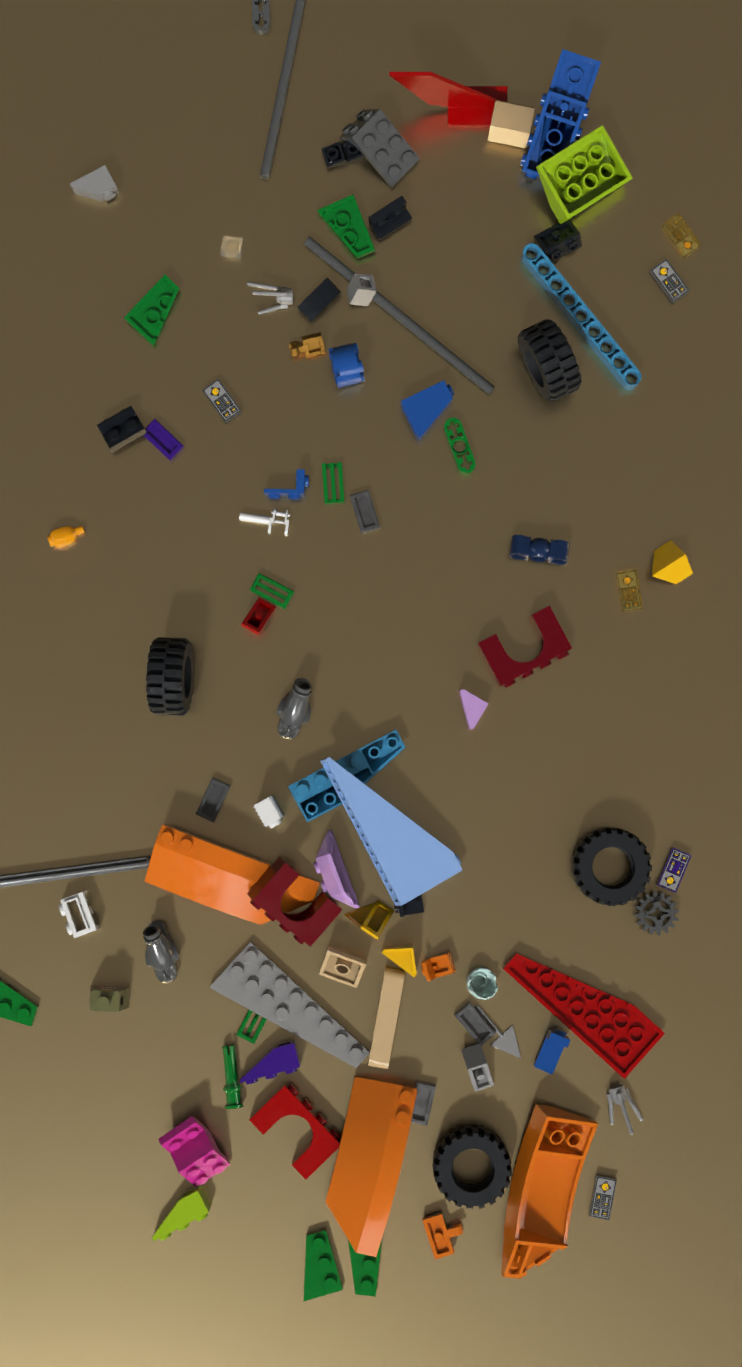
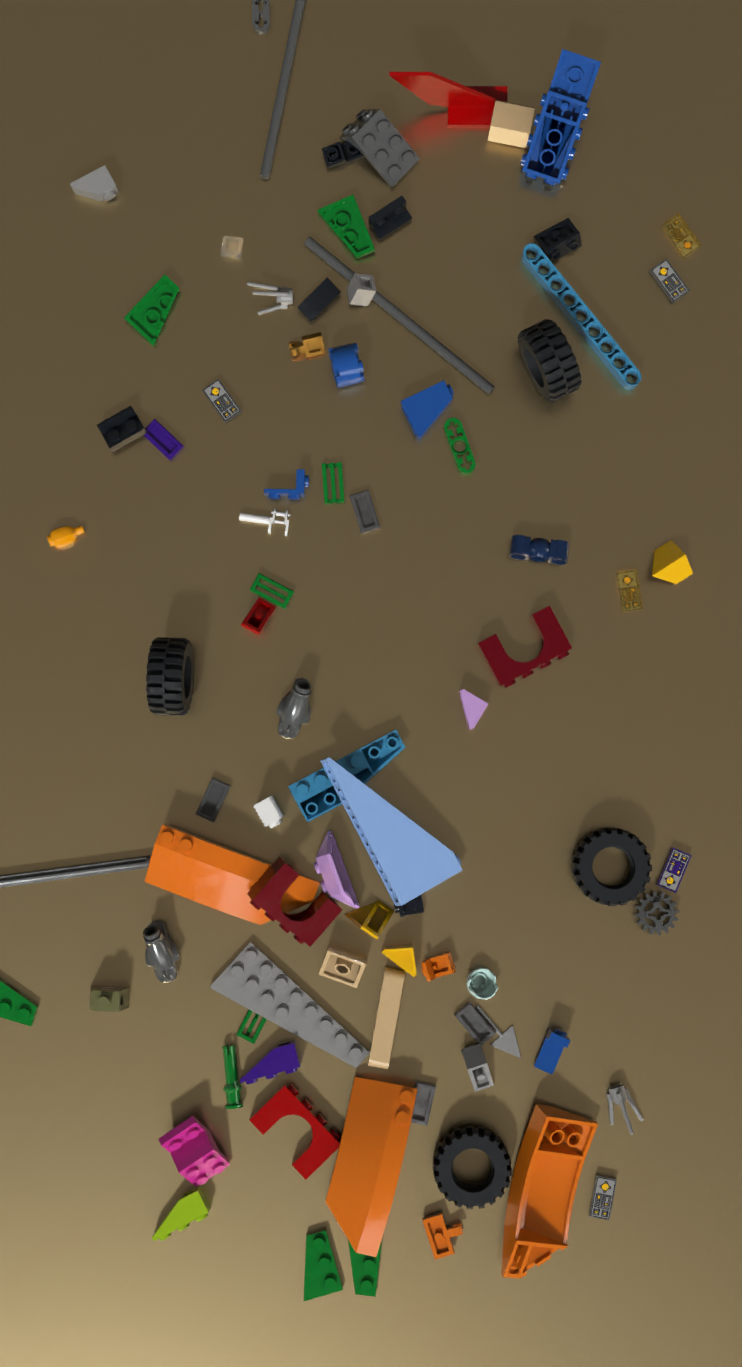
white window [59,890,100,938] -> none
red wing [503,953,665,1079] -> none
lime slope [536,125,633,224] -> none

